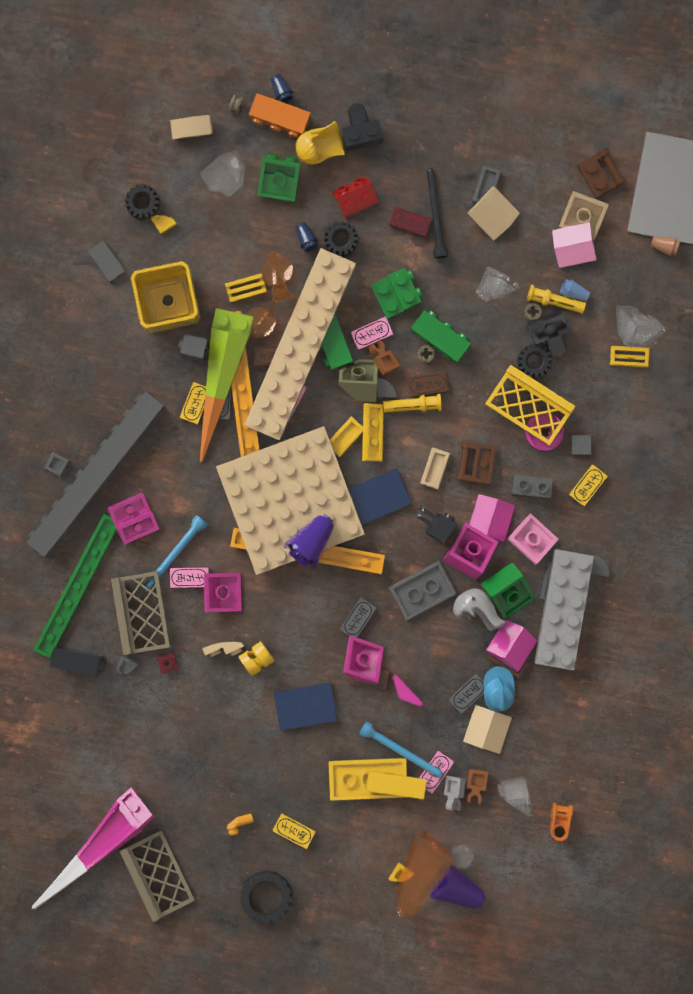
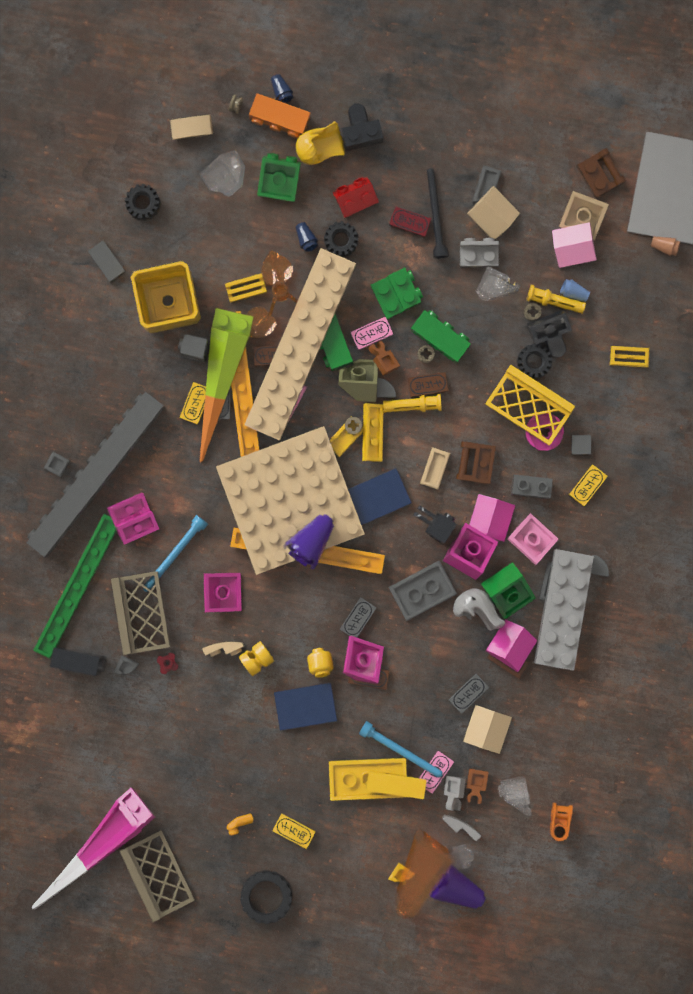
yellow tile [151,215,177,235] -> none
bright pink tile [170,568,209,588] -> none
dark pink slope [393,674,423,706] -> none
dark azure piece [483,666,515,712] -> none
clear slope [616,305,666,347] -> none
none -> yellow head [307,648,334,678]
none -> dark tan bush [345,417,362,435]
none -> light grey slope [442,815,481,841]
none -> light grey bracket [460,238,499,267]

